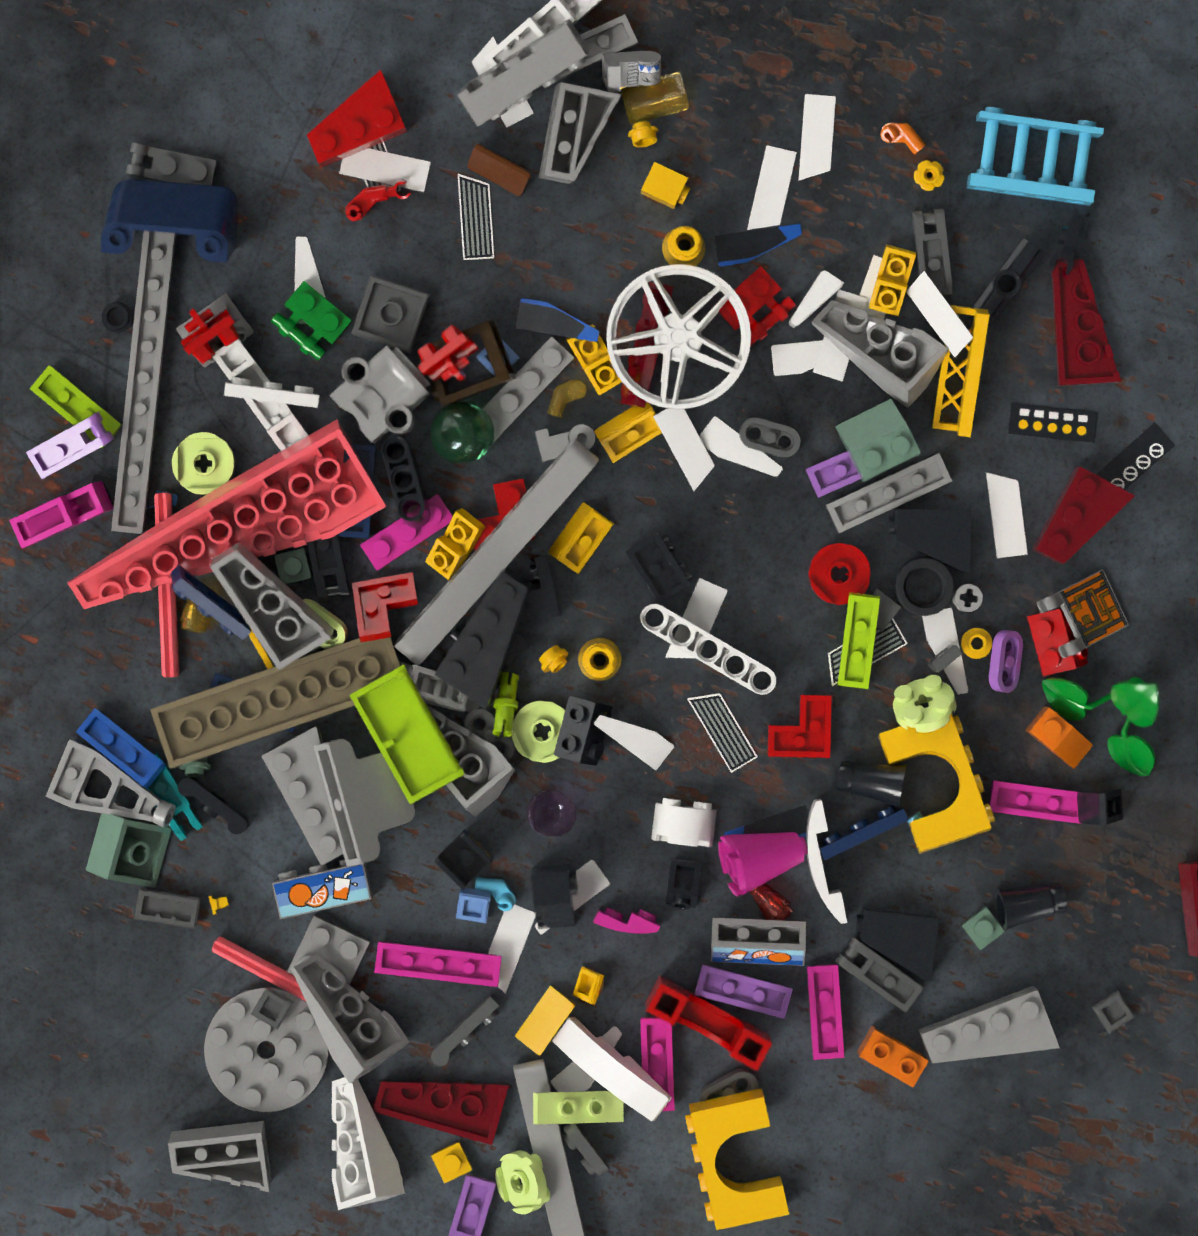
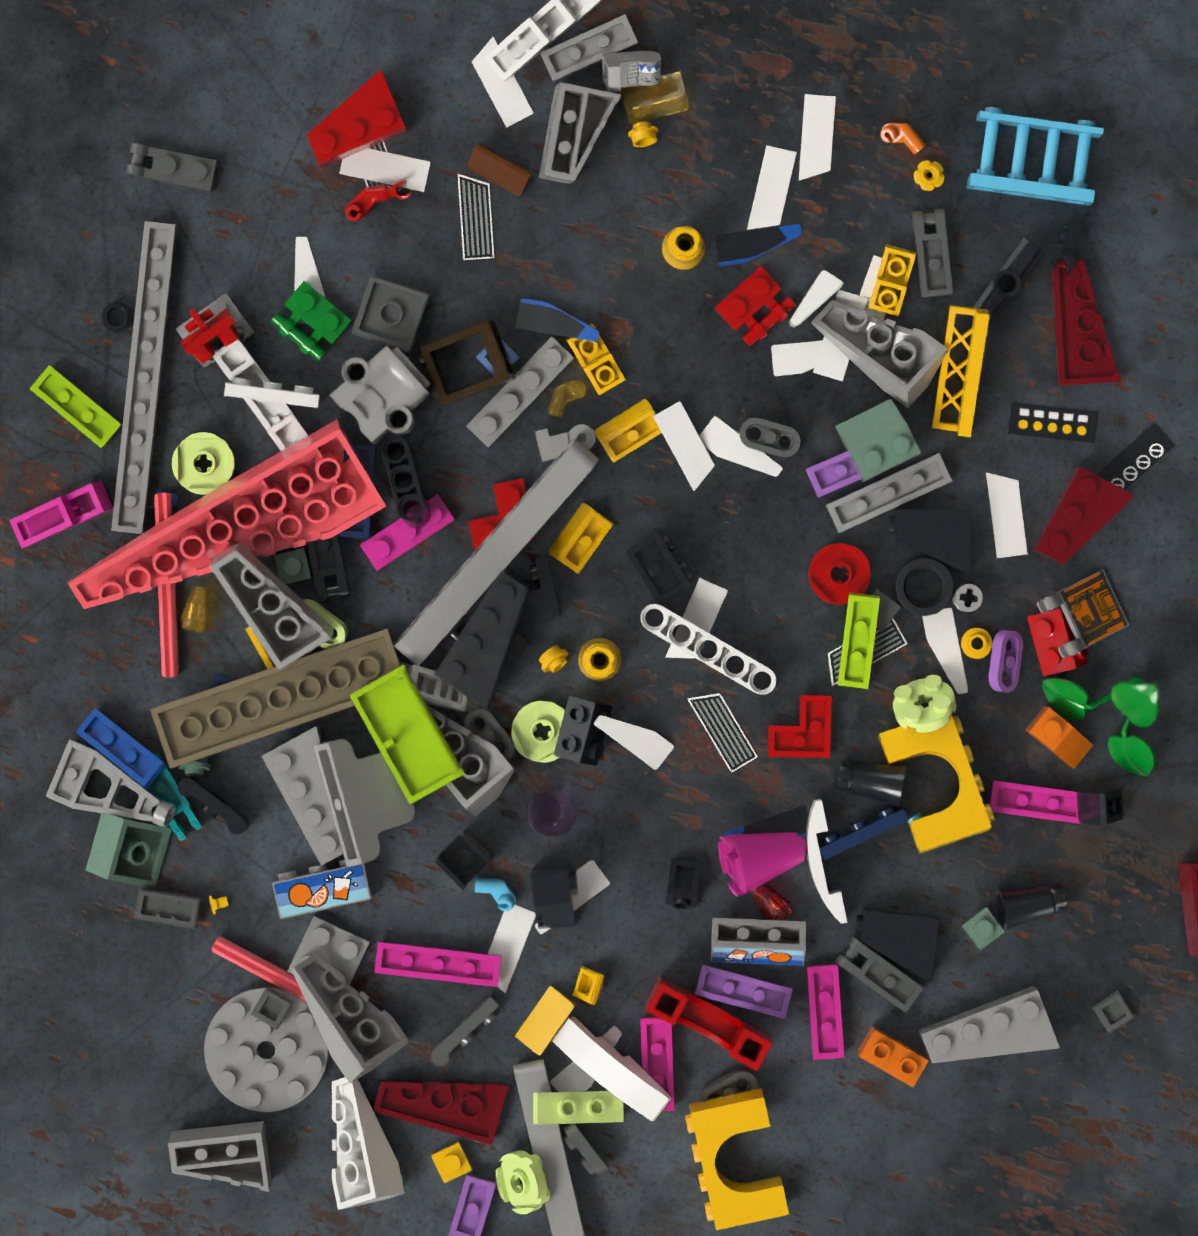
plate [26,412,114,479] -> none
dark blue windscreen [101,179,238,262] -> none
dark blue plate [170,564,252,640] -> none
plate [352,572,418,642] -> none
red hips [418,325,479,381] -> none
yellow slope [425,508,485,580] -> none
clear green cylinder [430,402,494,464] -> none
medium blue tile [456,888,491,923] -> none
light grey wedge [457,19,590,126] -> none
lime pin [492,672,519,738] -> none
dark pink slope [593,907,660,934] -> none
white wheel [607,264,751,409] -> none
dark red plate [620,283,674,408] -> none
yellow brick [641,162,690,209] -> none
white cylinder [651,798,717,847] -> none
white sticker [906,271,973,358] -> none
dark grey tile [927,645,963,673] -> none

